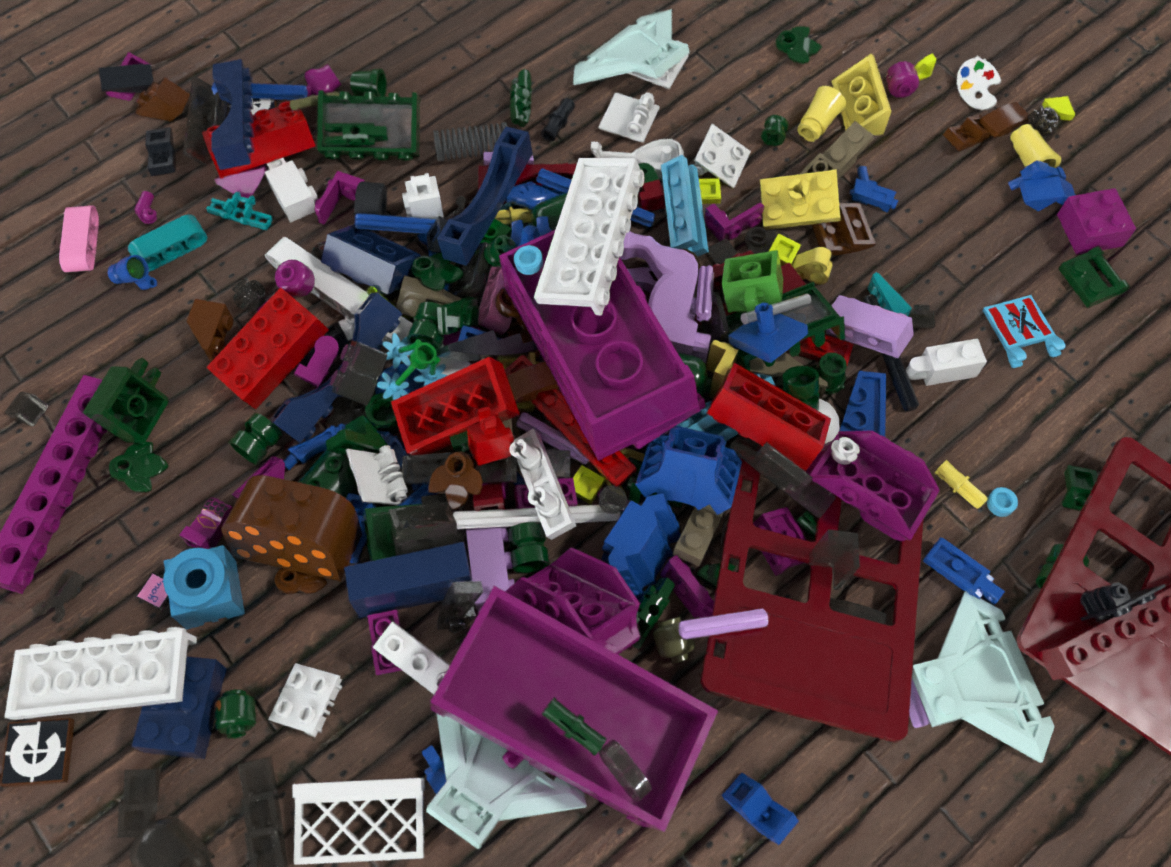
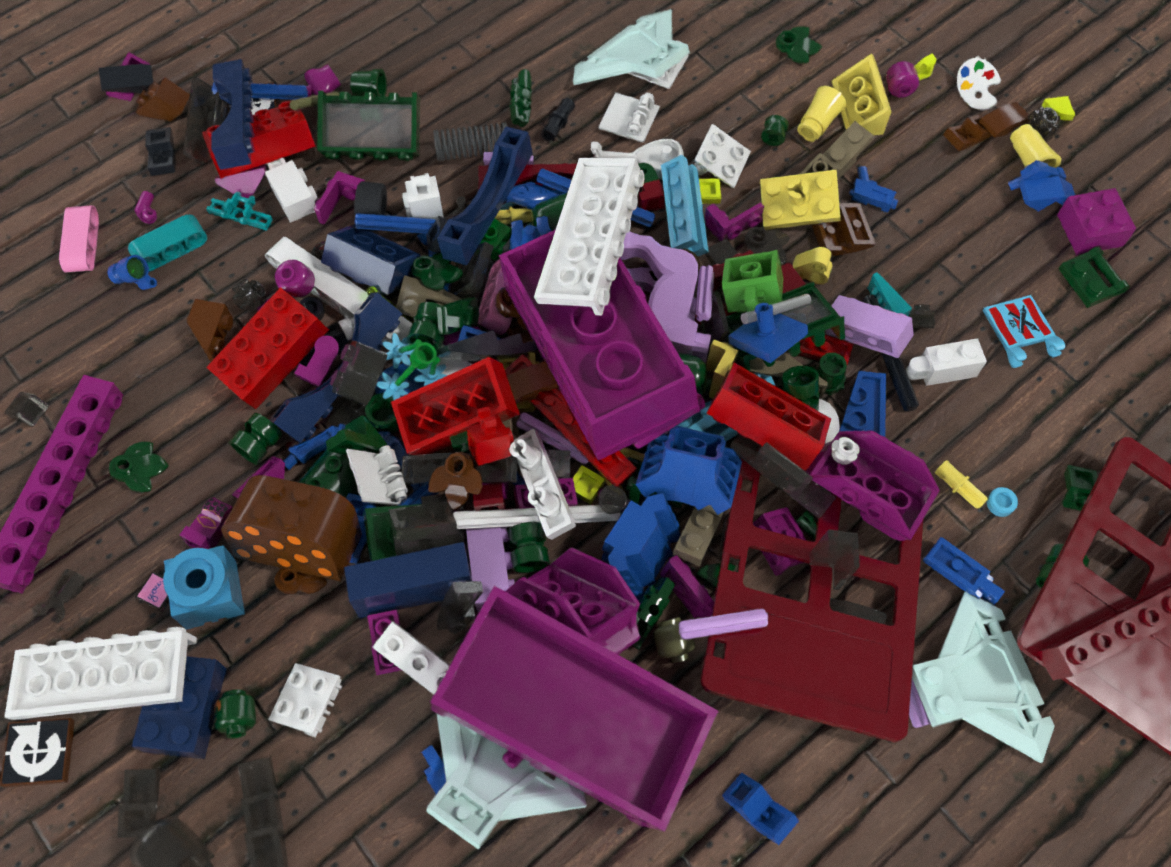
dark green hinge [83,358,169,444] -> none
white fence [293,777,425,865] -> none
dark green hinge [324,123,388,146] -> none
dark green wheel [484,235,517,268] -> none
medium azure tile [514,245,543,275] -> none
dark green pin [541,697,607,756] -> none
clear smoke beam [599,740,652,802] -> none
neon yellow tile [769,233,801,266] -> none
black hinge [1080,583,1166,622] -> none
none -> black tile [299,297,325,320]

